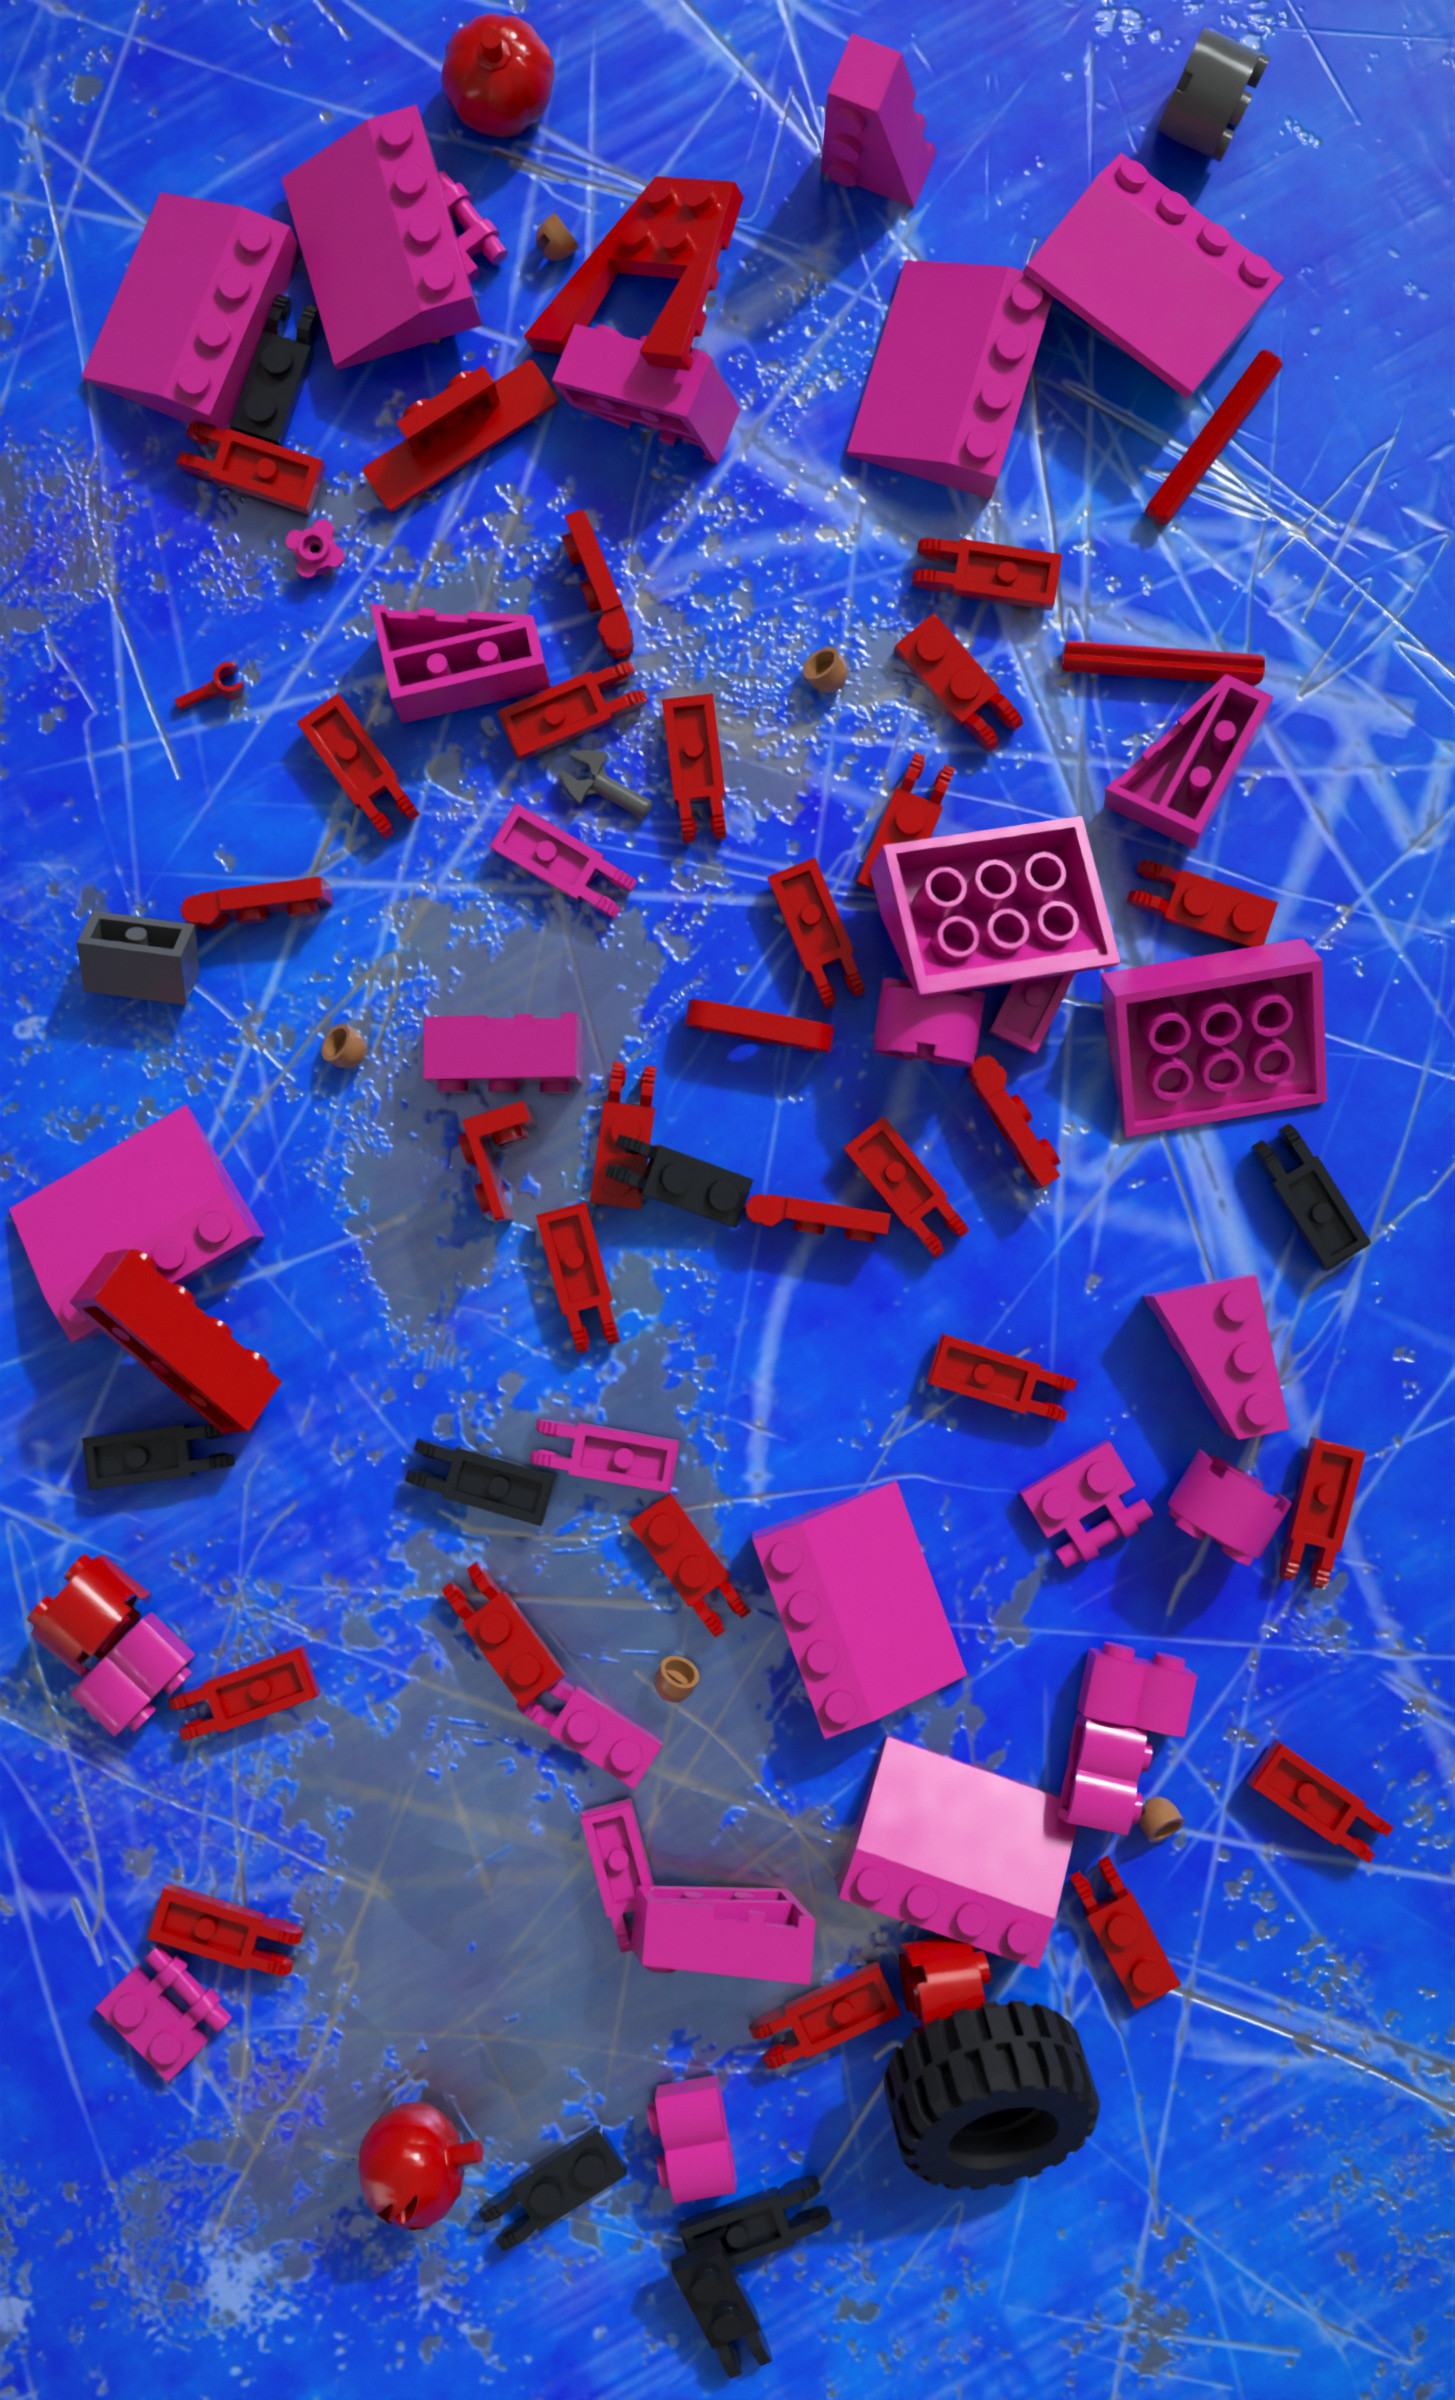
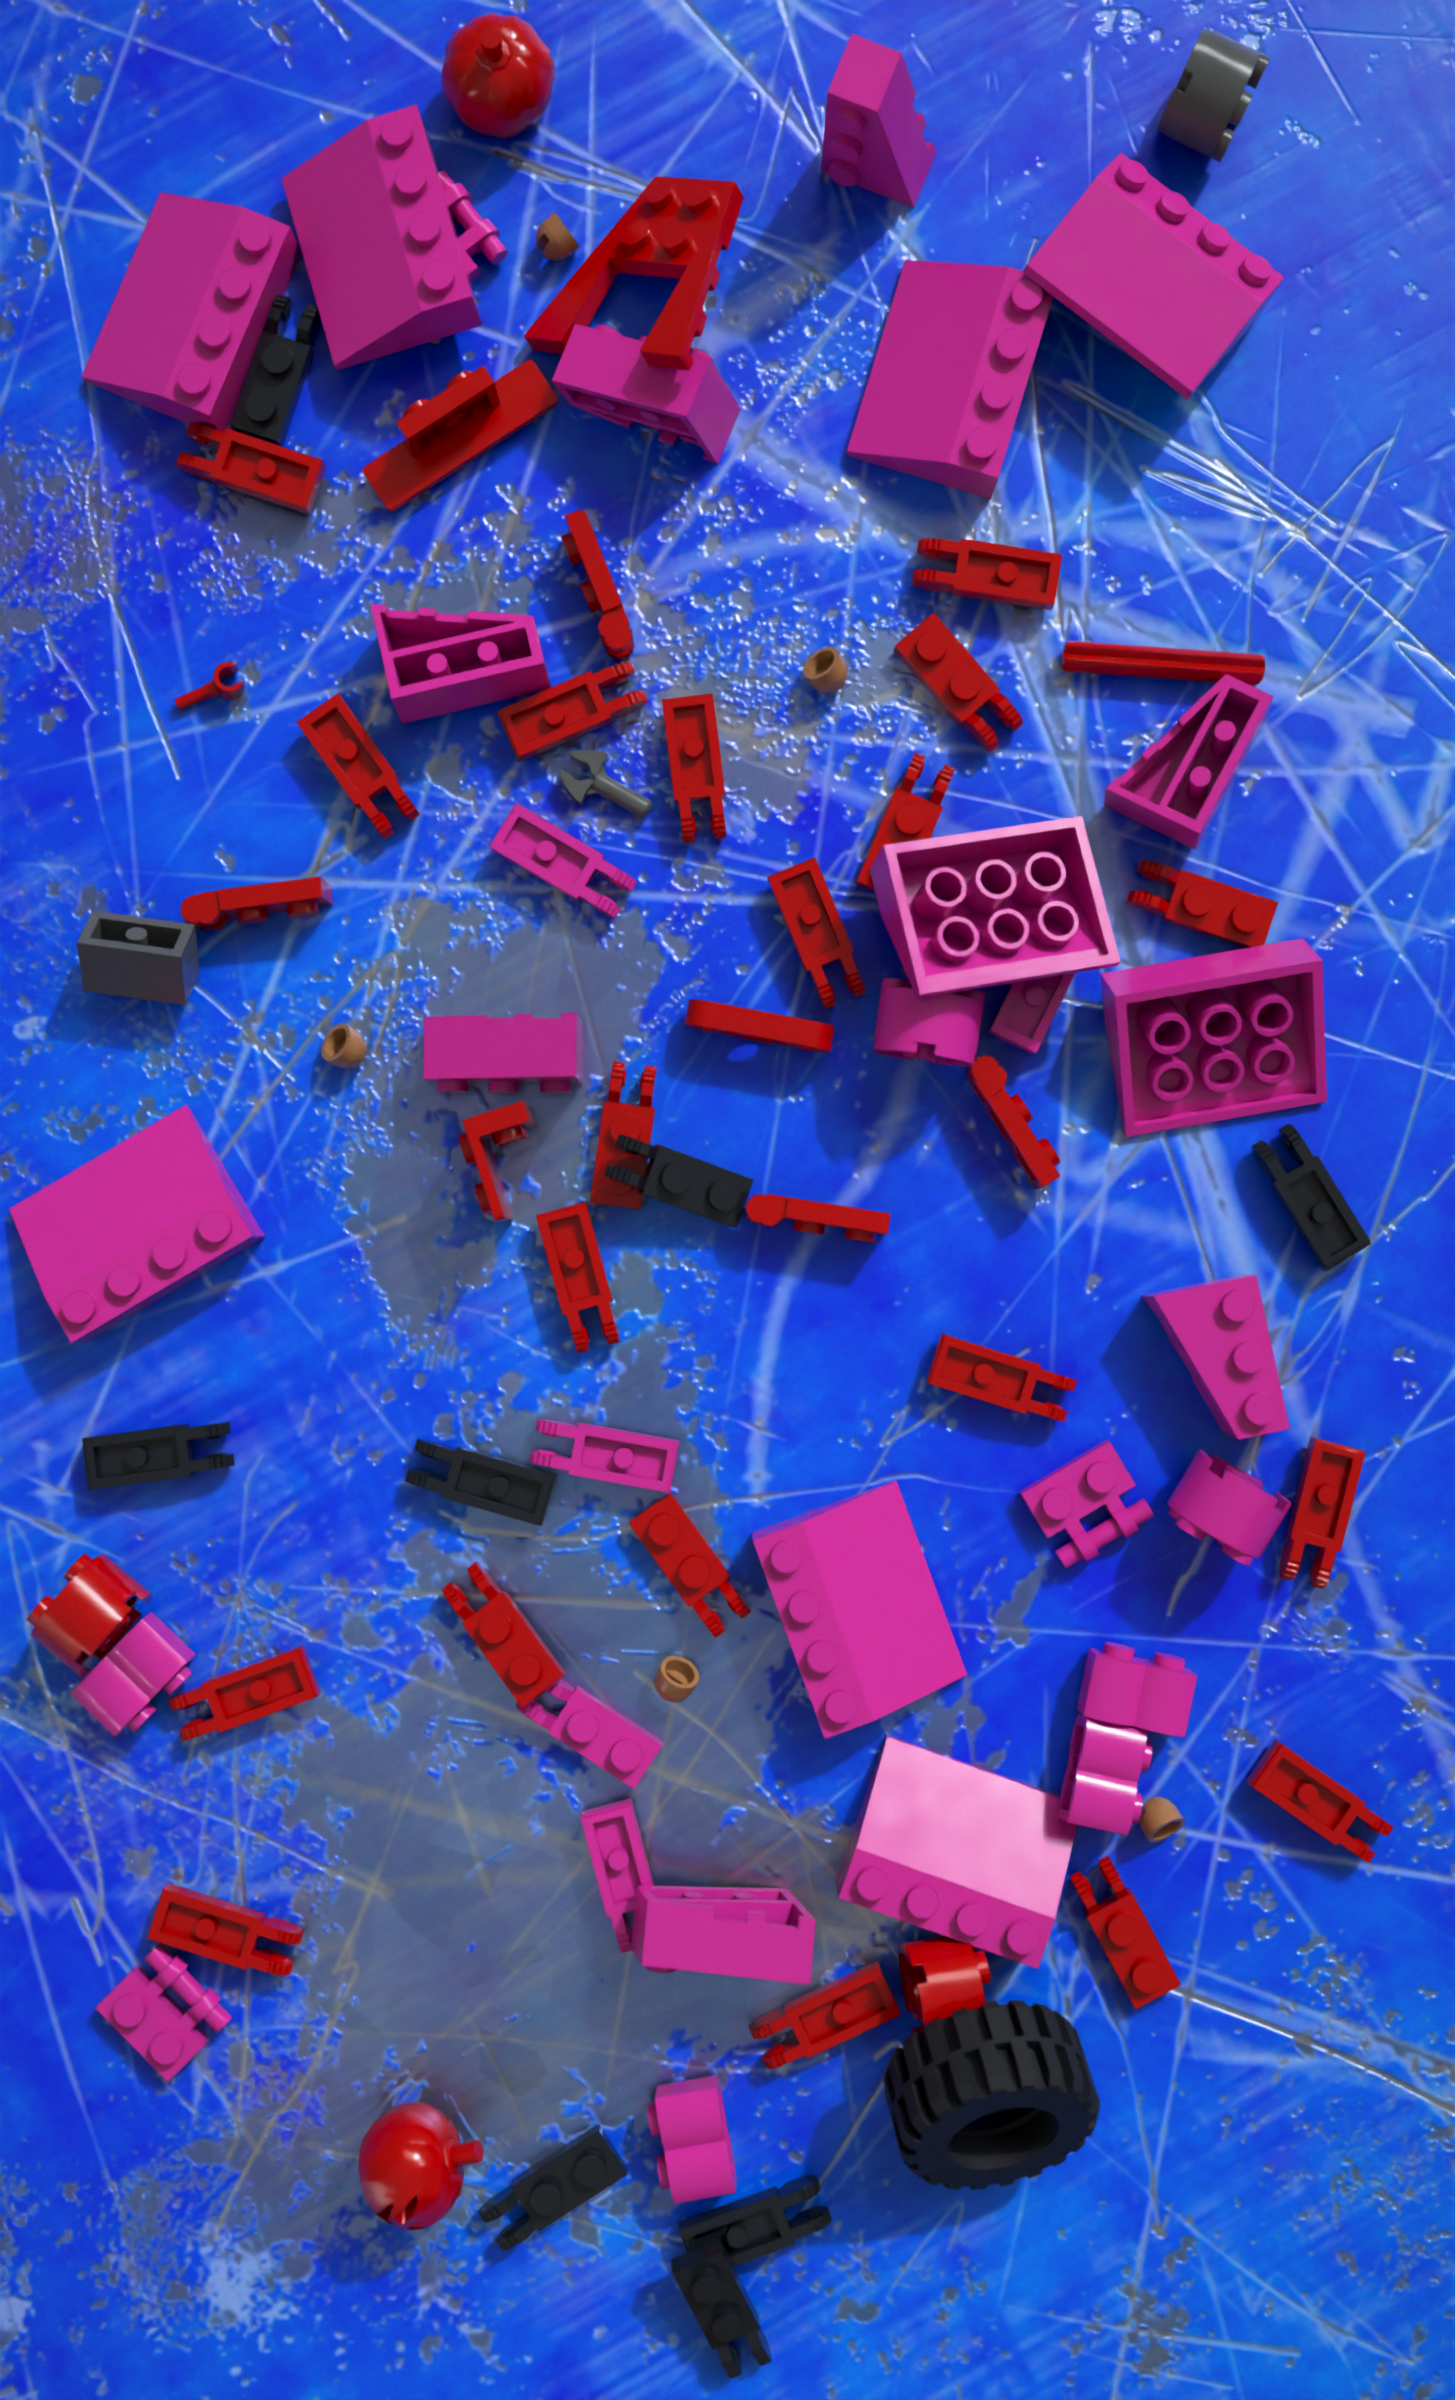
red brick [69,1248,282,1433] -> none
dark pink plate [286,519,345,579] -> none
red hinge [843,1116,969,1258] -> none
red axle [1145,349,1283,526] -> none

